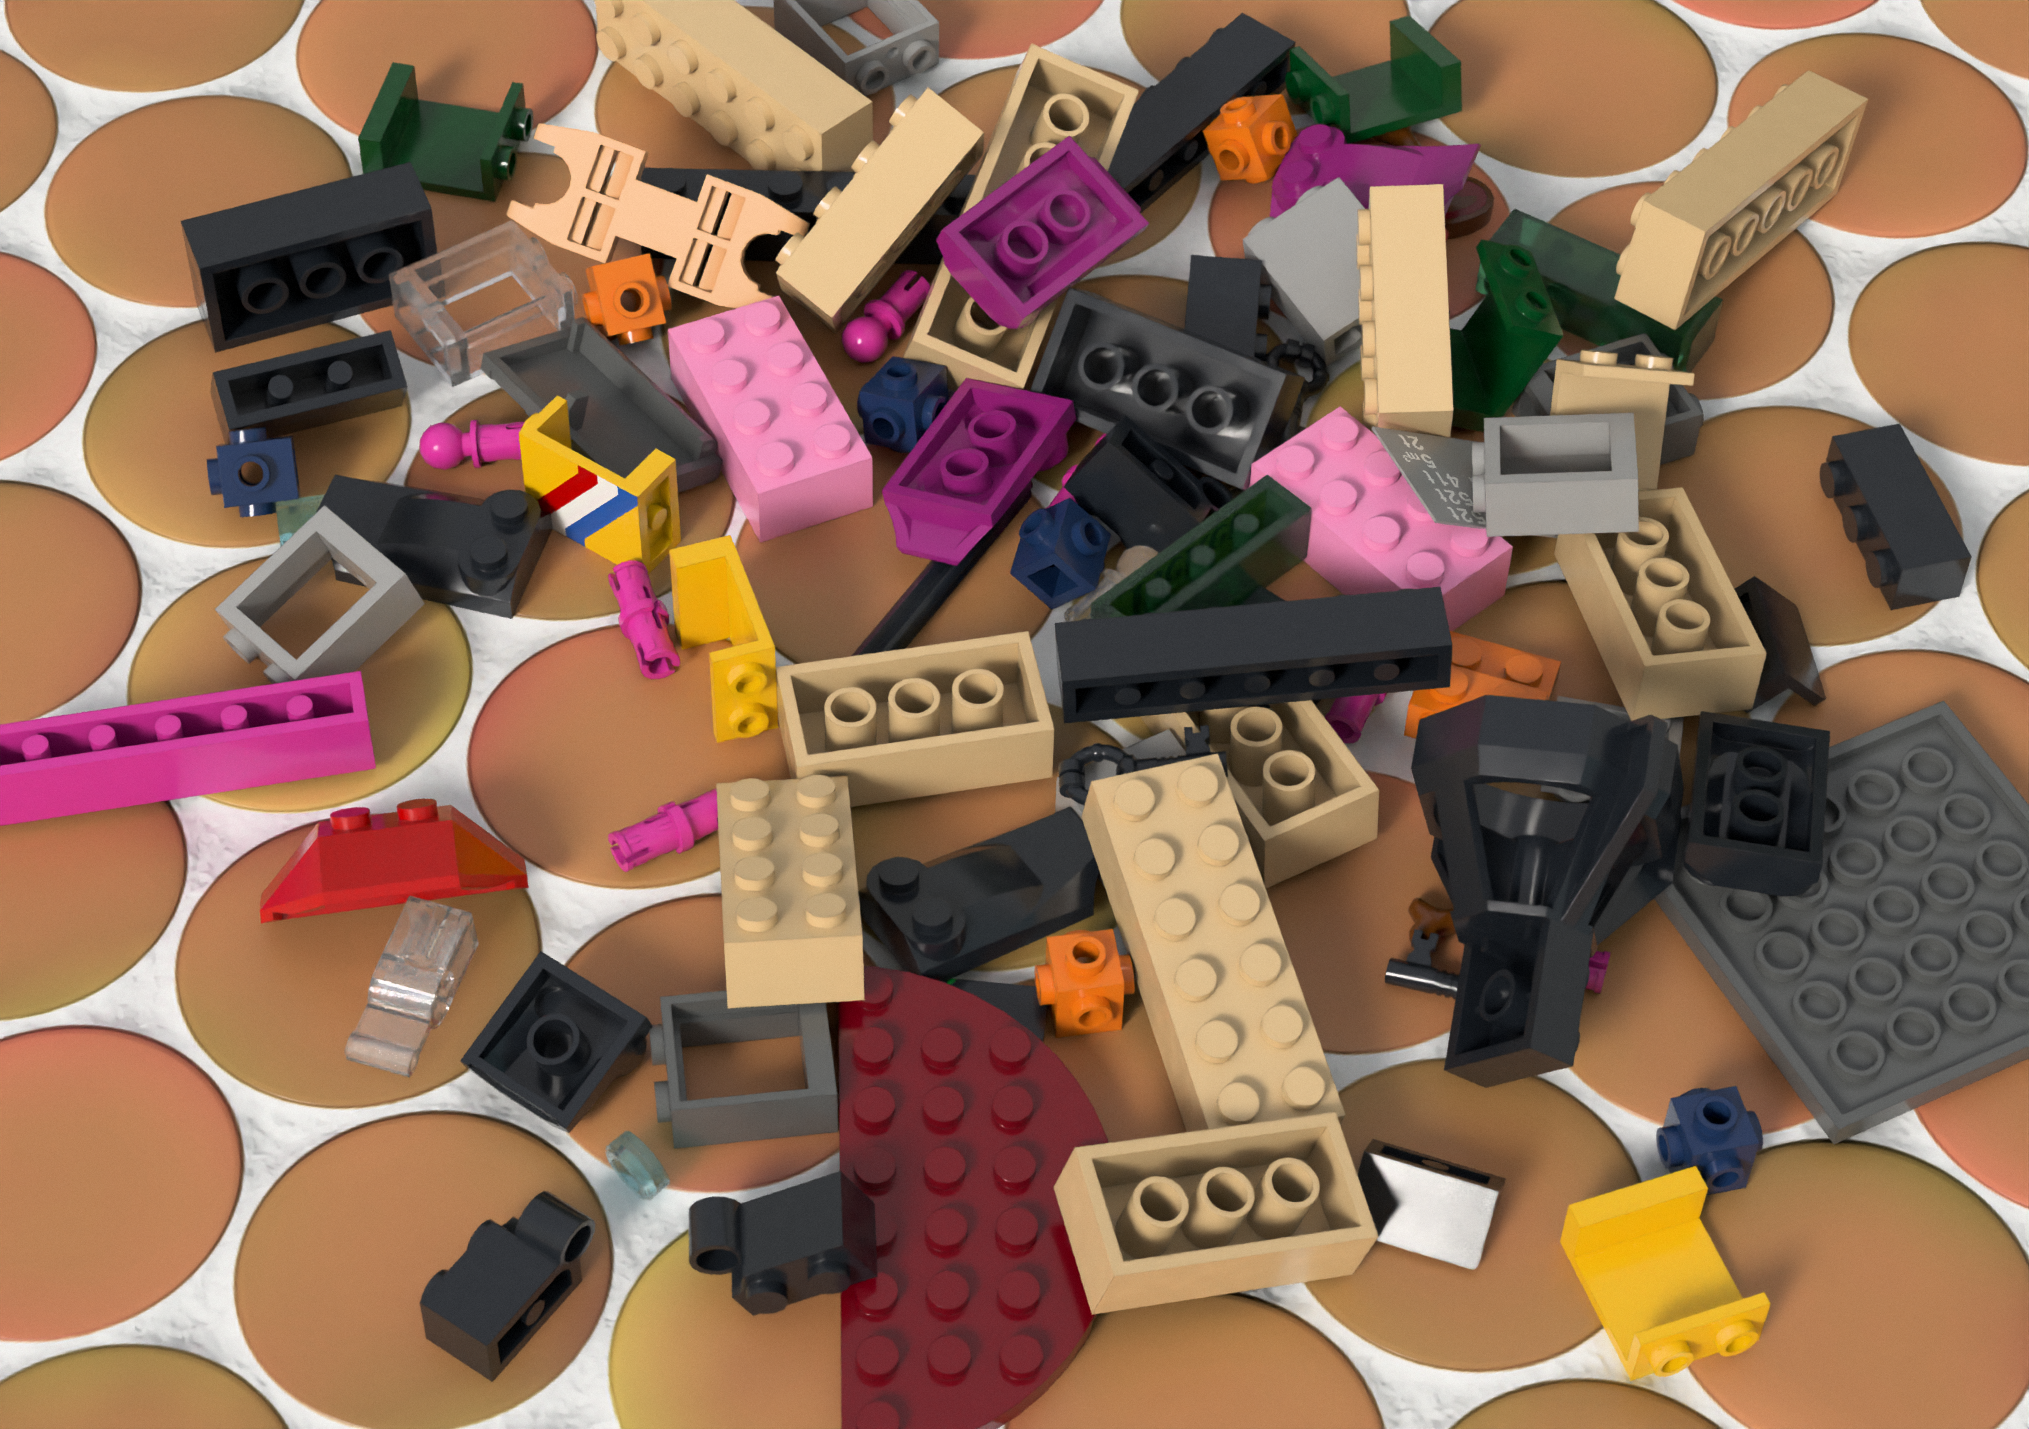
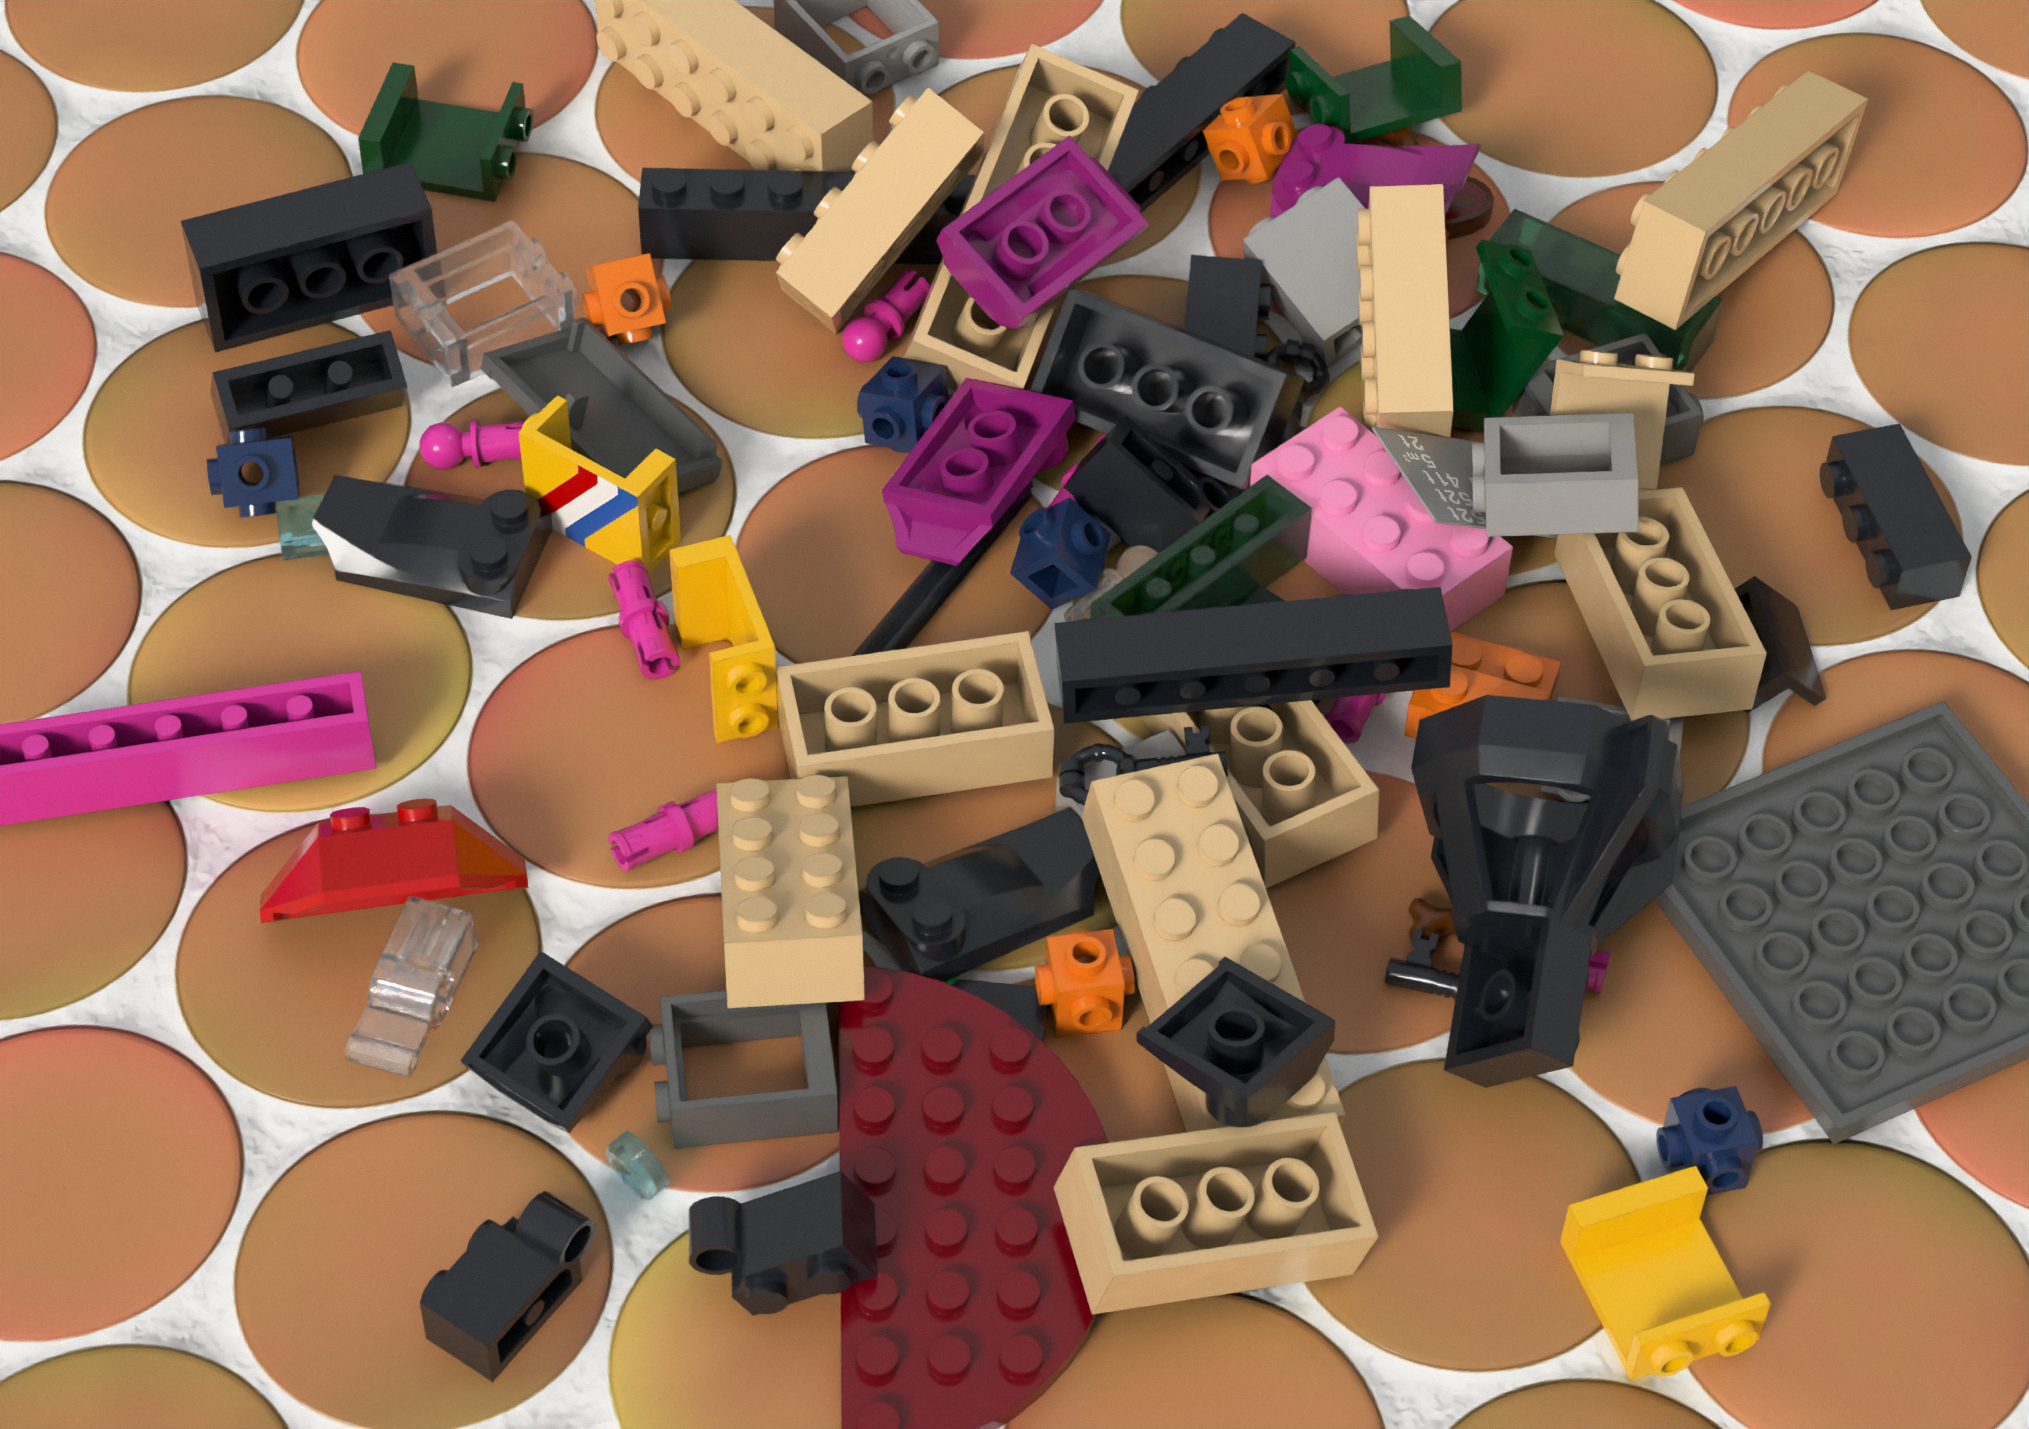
light grey window [215,505,425,684] -> none
light nougat piece [506,123,810,308] -> none
bright pink brick [668,296,873,543] -> none
panel [1357,1139,1506,1269] -> none
black slope [1683,711,1830,897] -> none
none -> black slope [1137,957,1336,1127]

